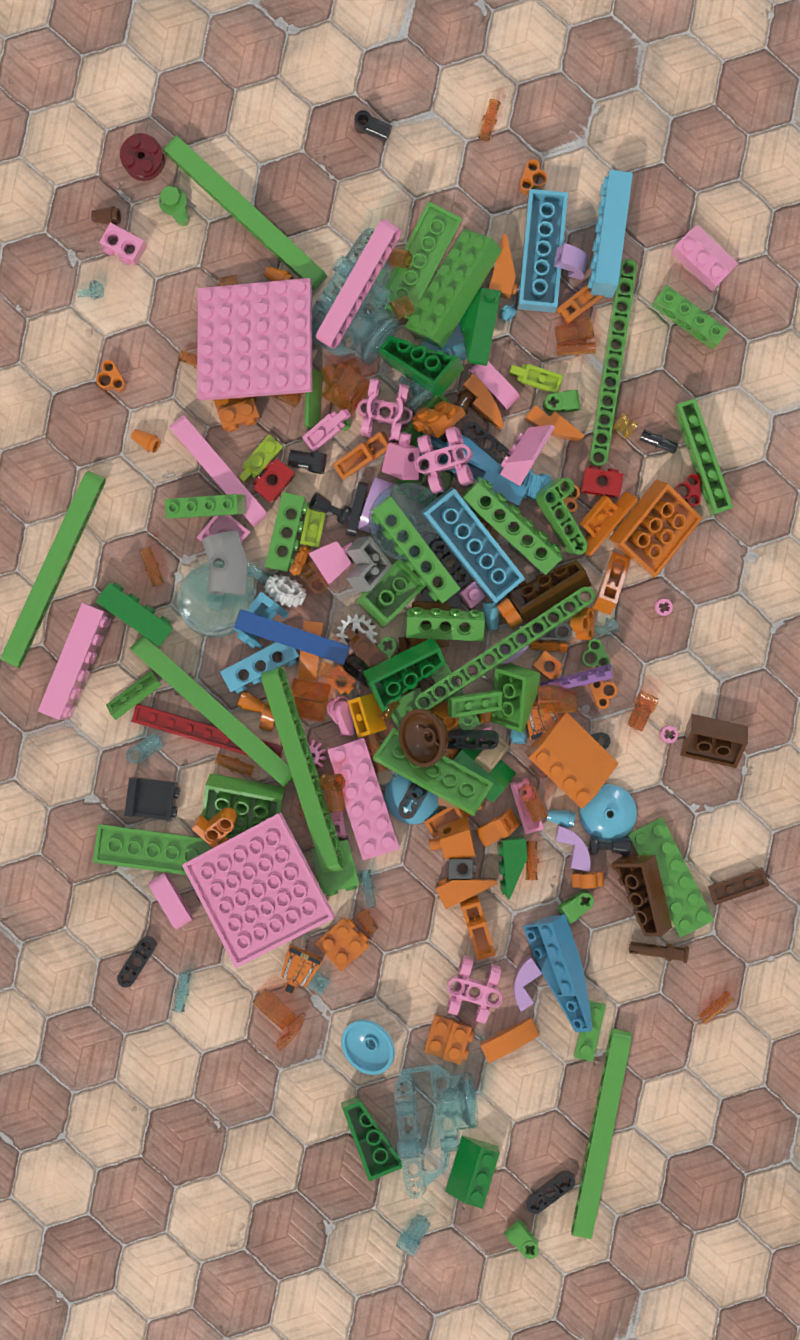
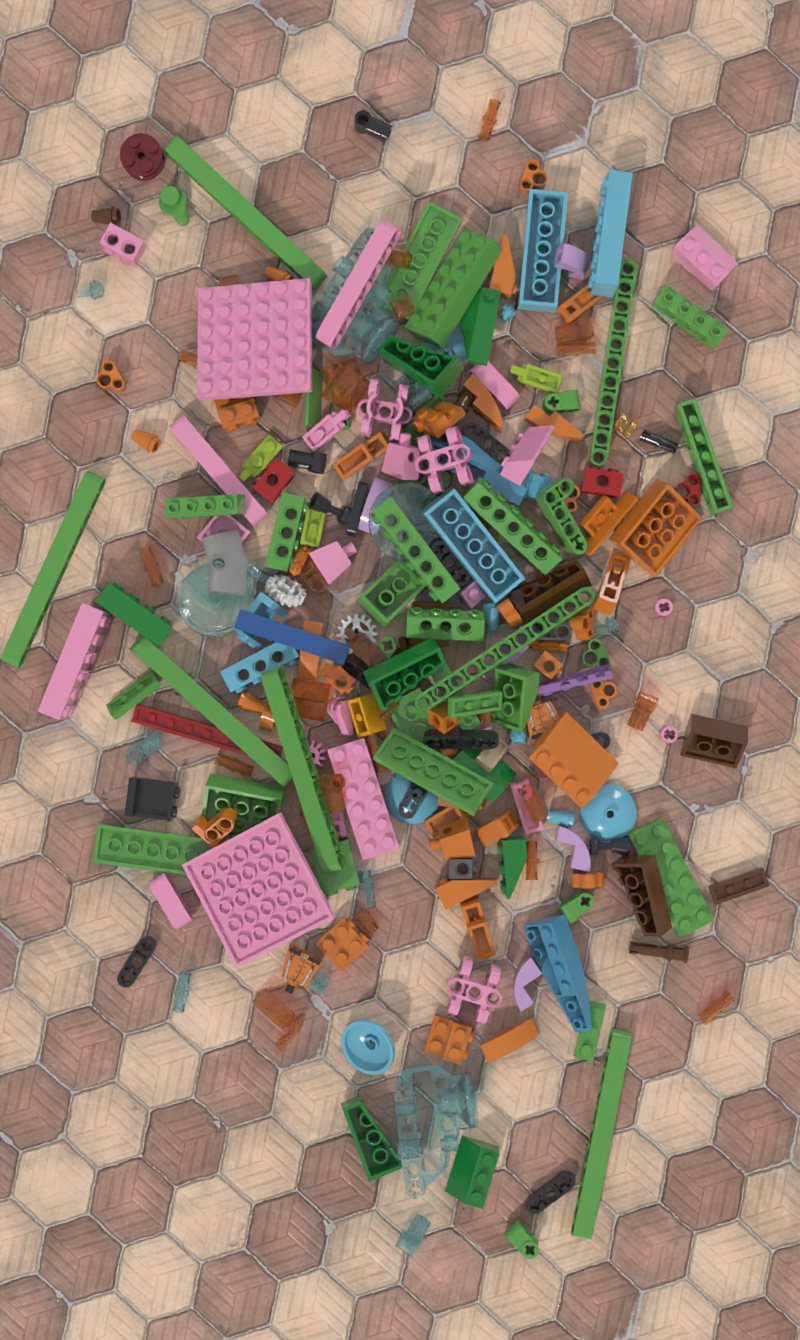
light grey brick [346,536,392,592] -> none
reddish brown hat [399,709,449,767] -> none
clear orange slope [538,685,578,714] -> none

